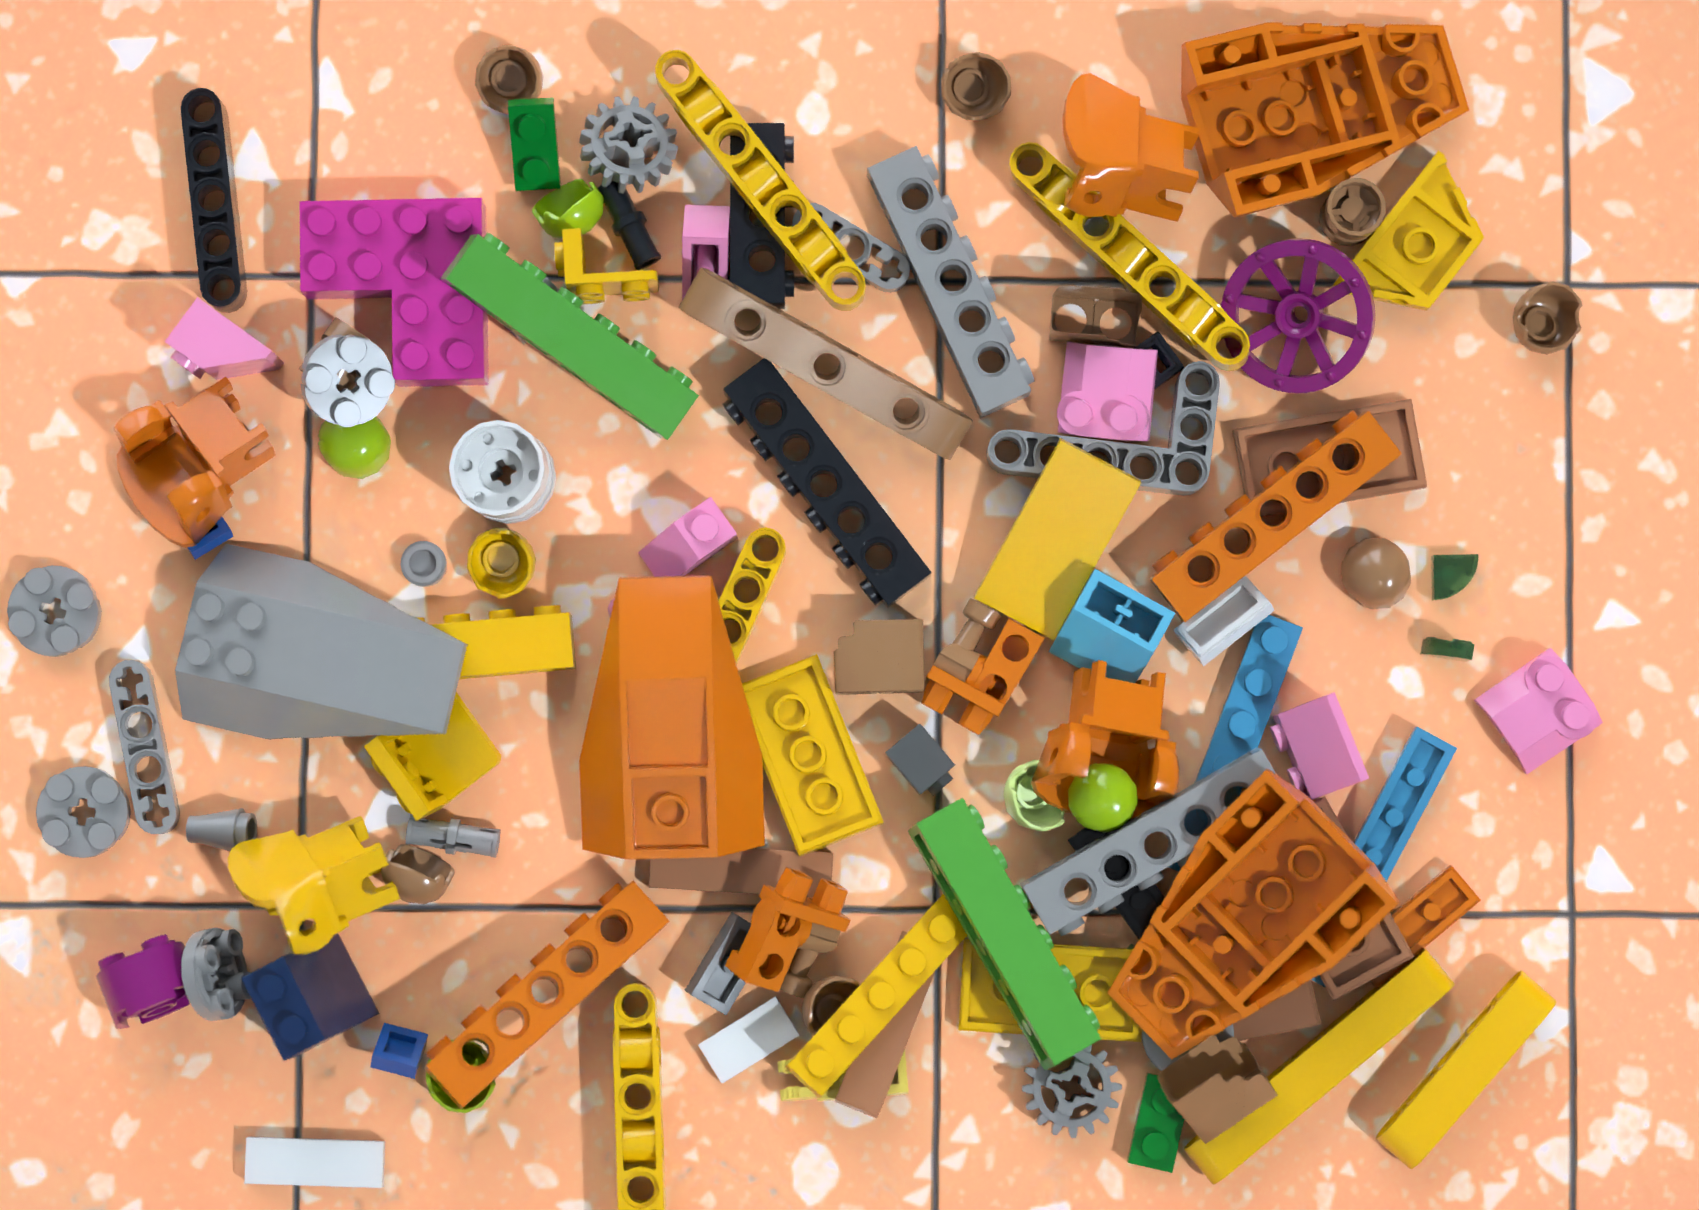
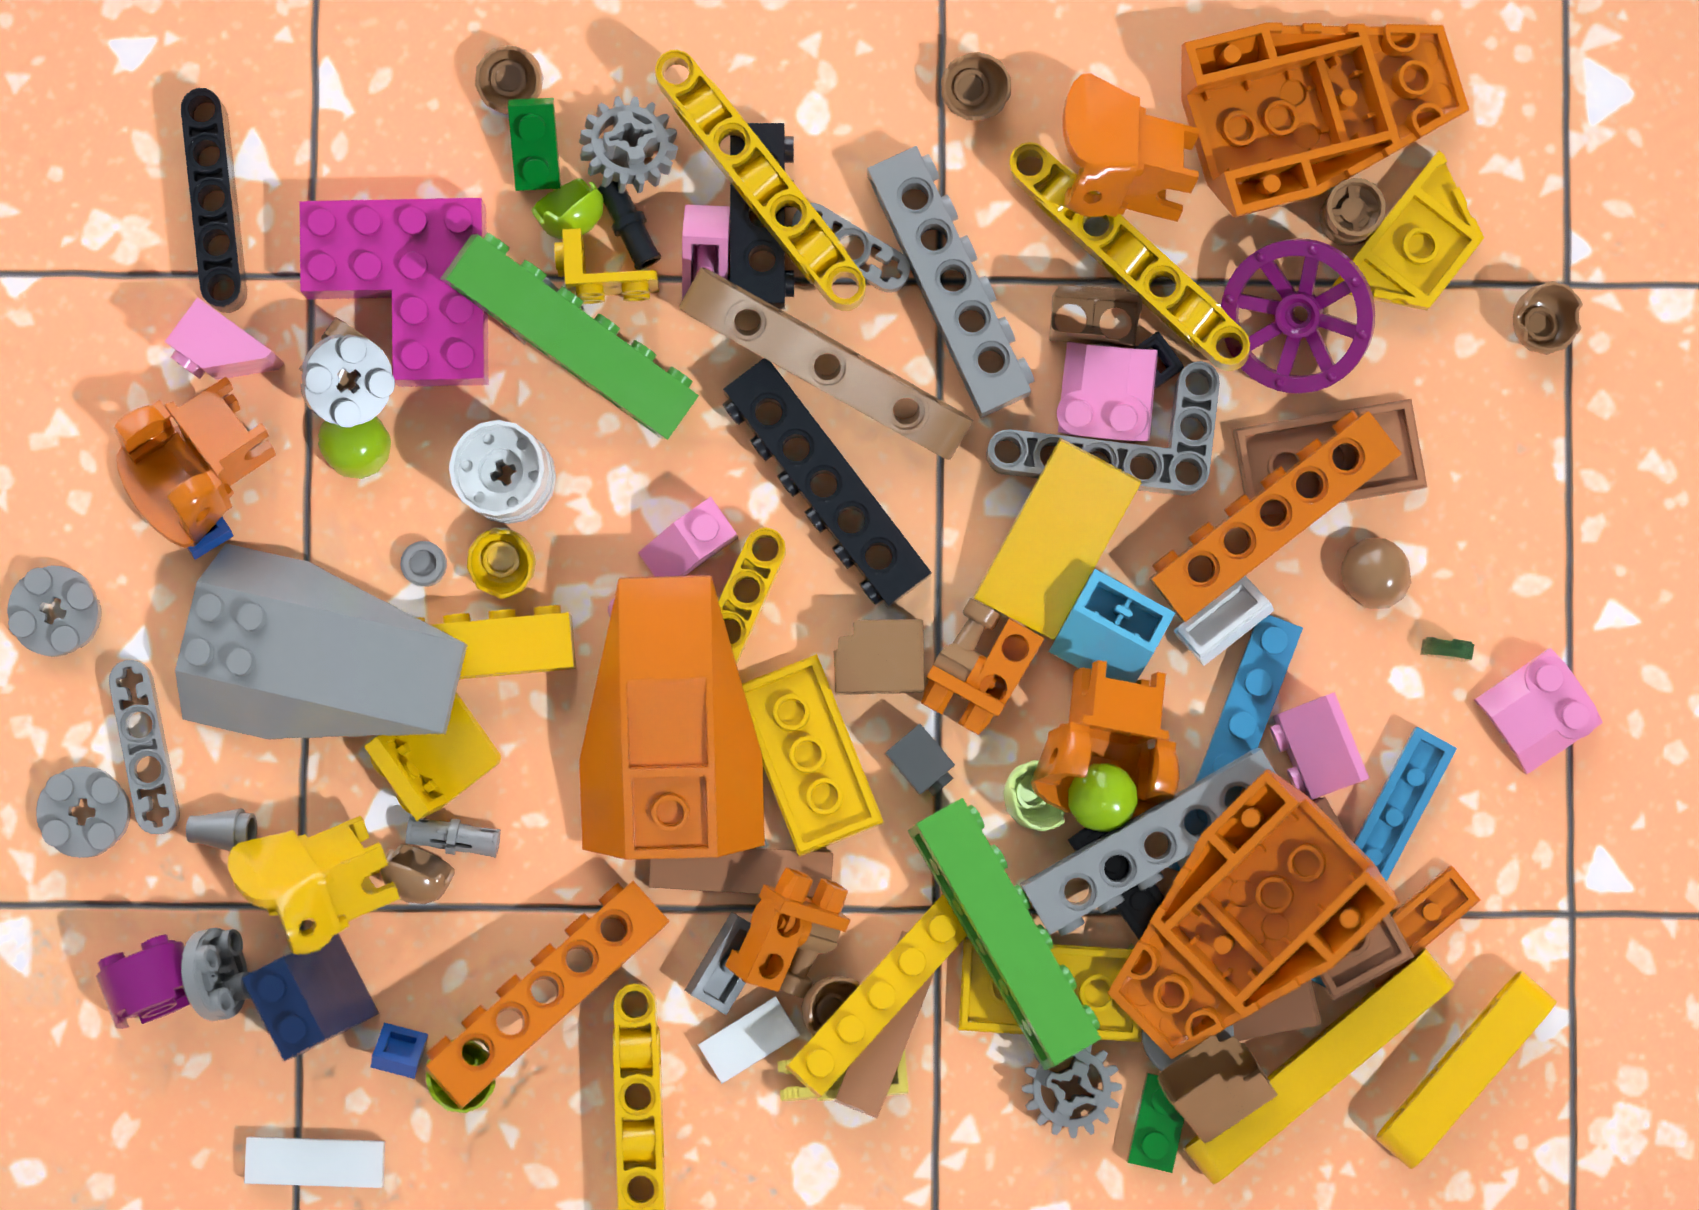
clear green tile [1431,554,1479,601] -> none

